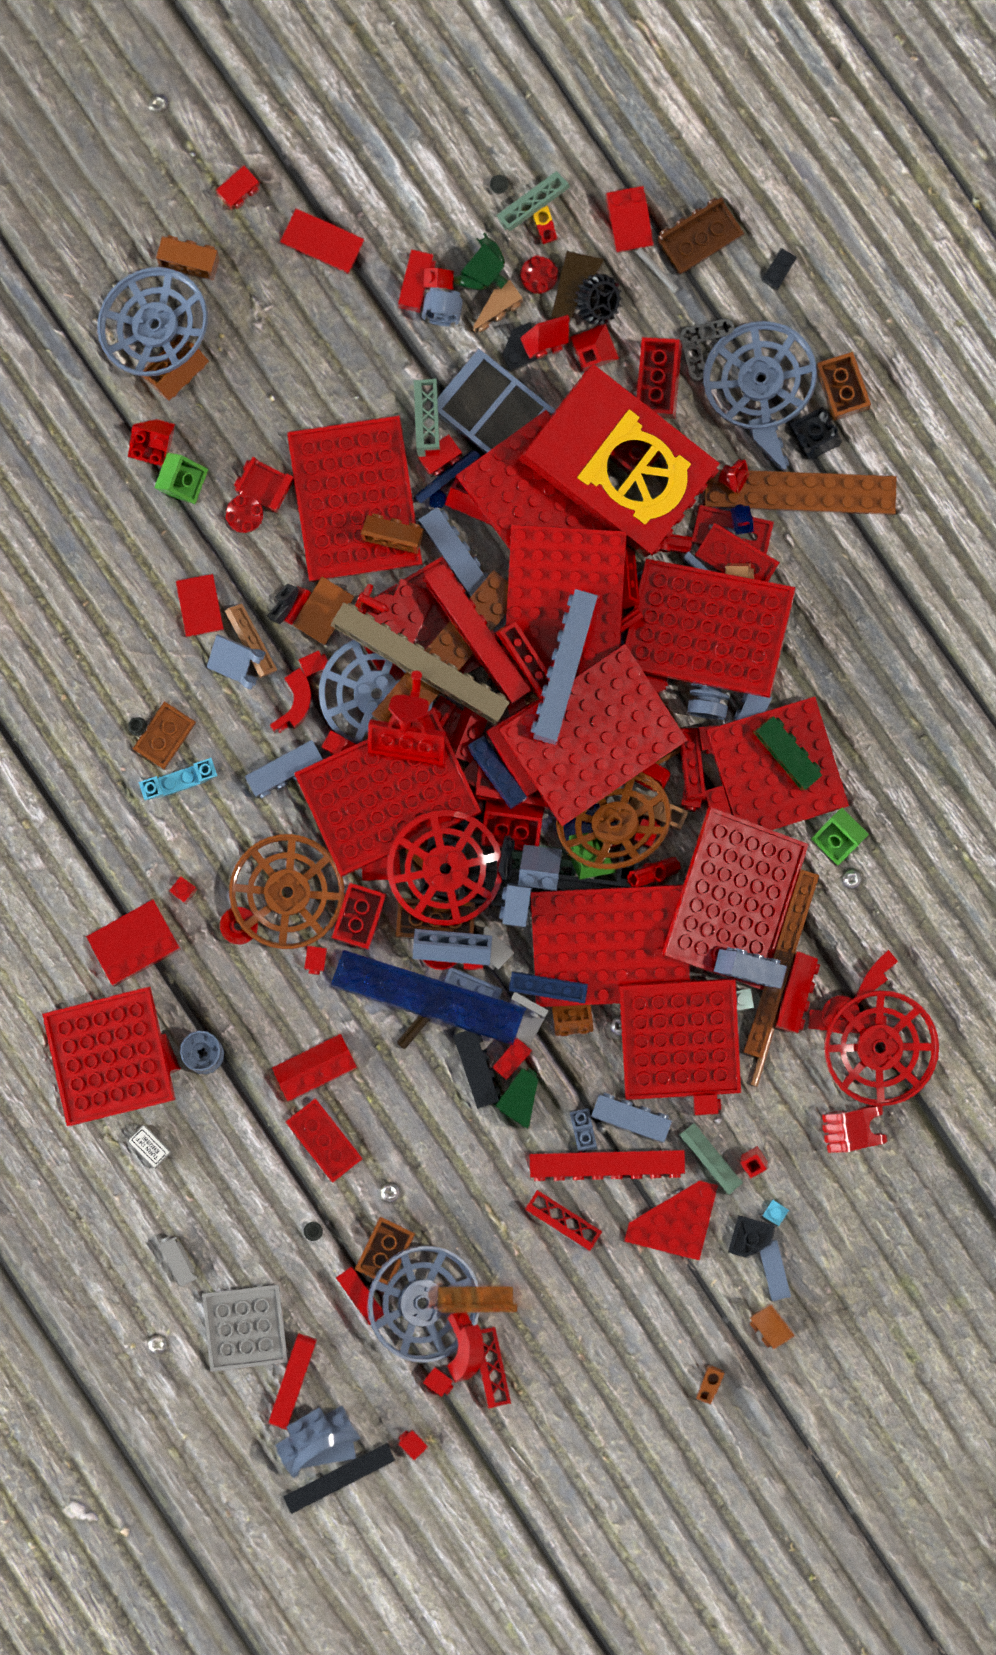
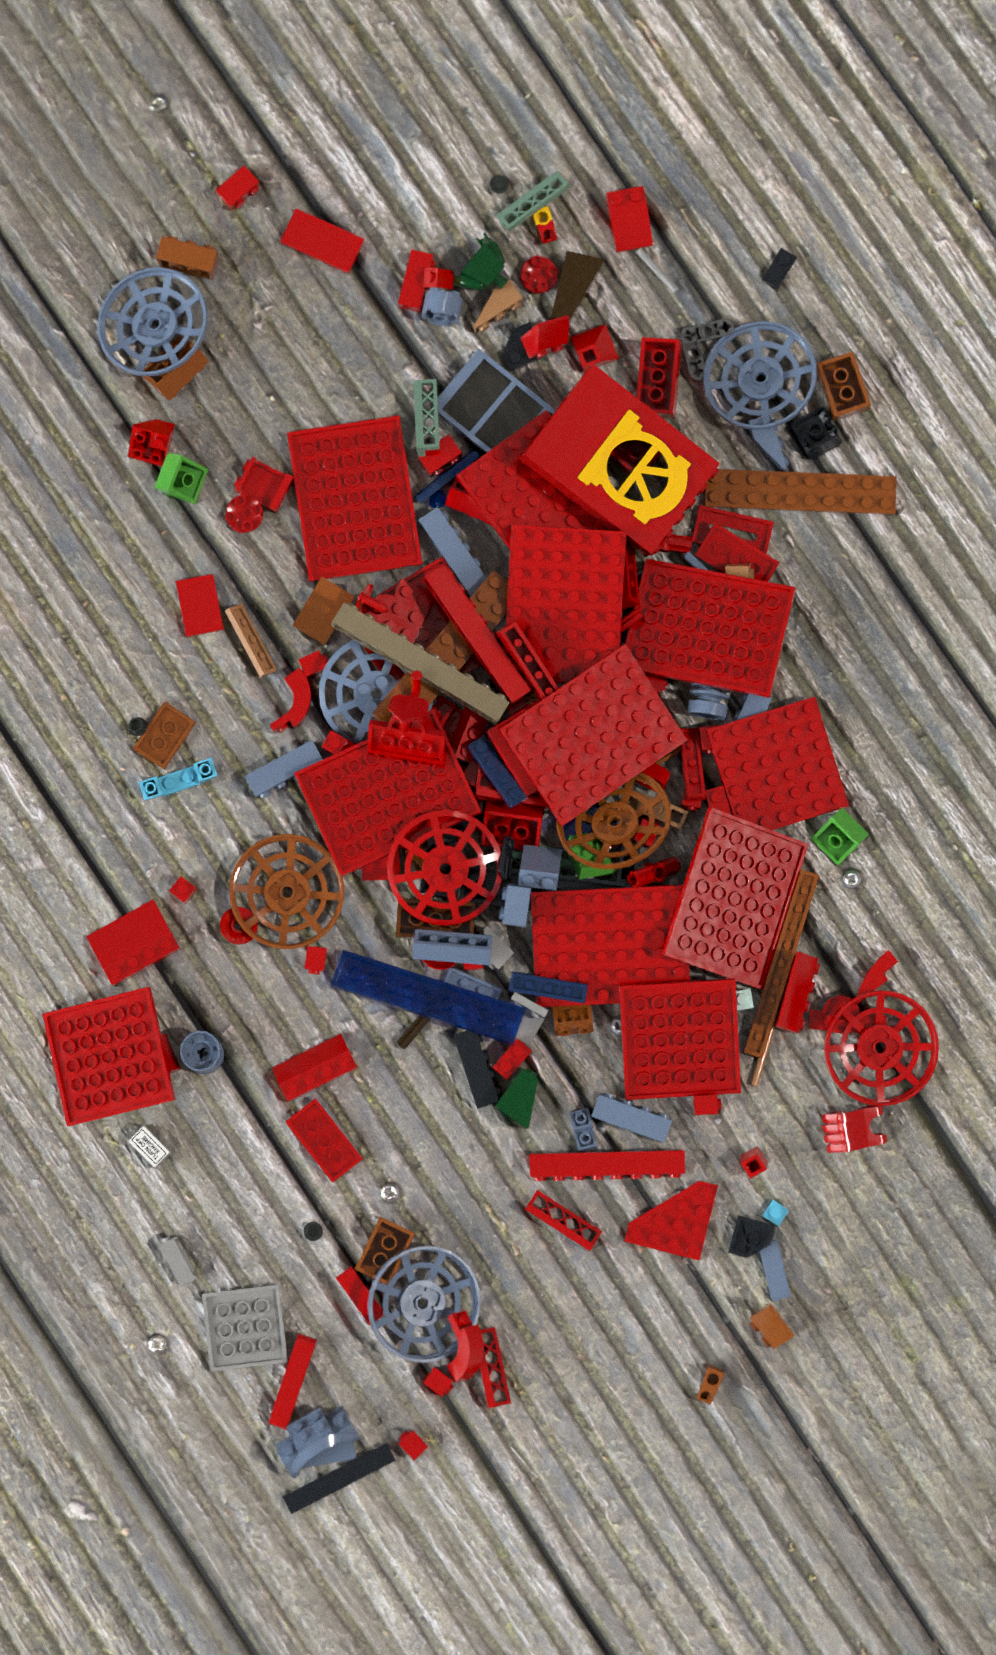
sand blue flag [207,634,266,690] -> none
black slope [266,583,299,624] -> none
red tile [283,586,311,625] -> none
red brick [332,882,387,951] -> none
dark orange slope [361,514,423,554] -> none
clear orange panel [437,1286,517,1313] -> none
sand blue brick [531,589,598,745] -> none
black gear [574,273,623,325] -> none
reddish brown bracket [658,197,744,275] -> none
sand green fence [679,1123,743,1195] -> none
sand blue brick [714,947,787,989] -> none
red piece [718,459,749,494] -> none
clear blue brick [730,504,754,535] -> none
dark green brick [753,716,822,791] -> none

